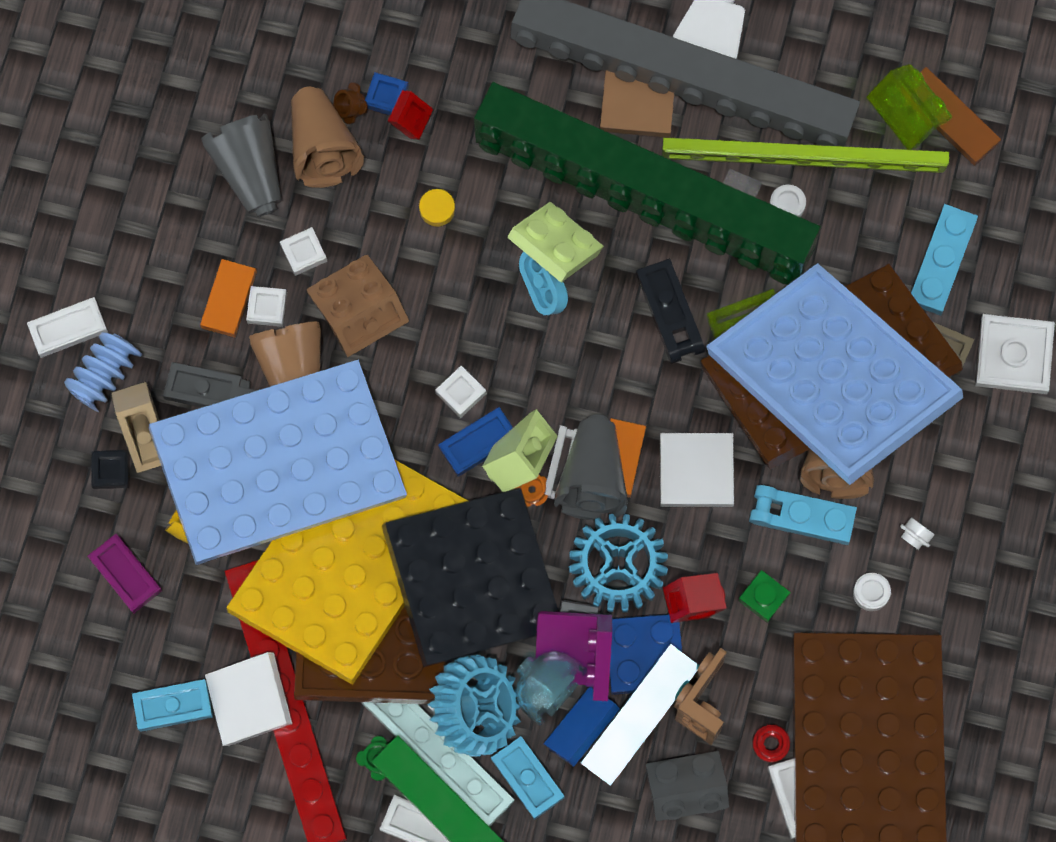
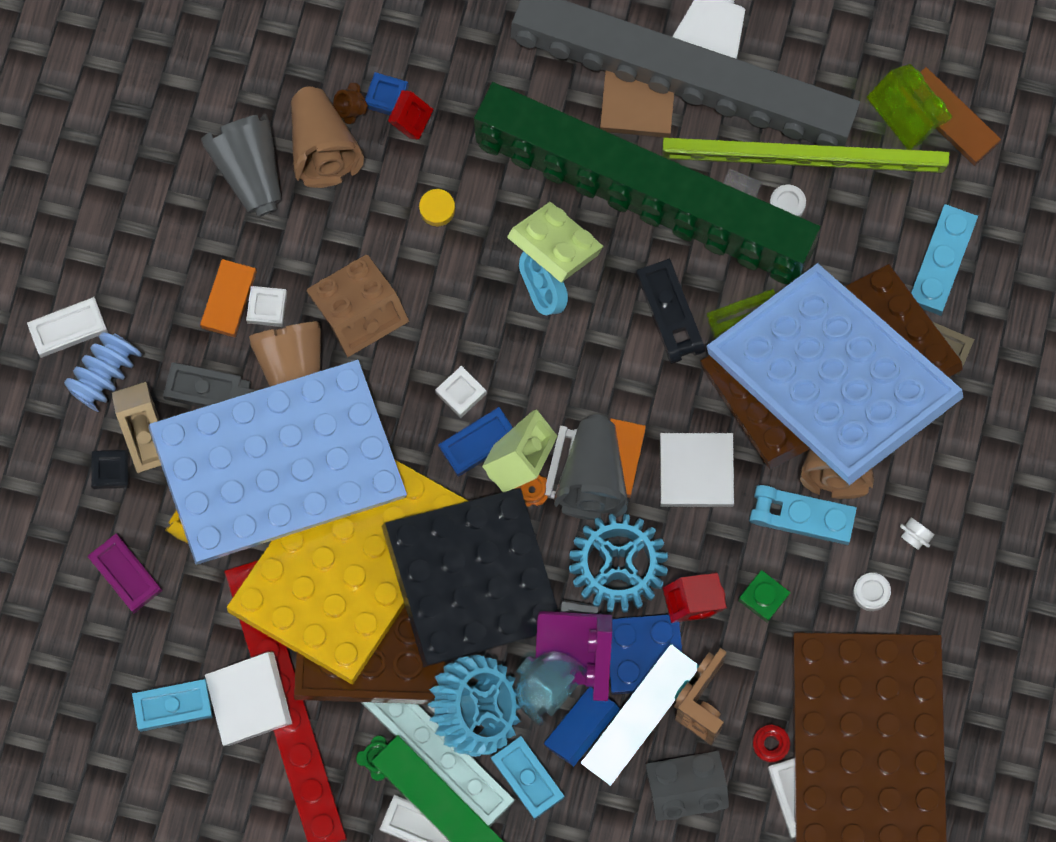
white tile [280,227,328,276] -> none
white tile [975,314,1055,394] -> none

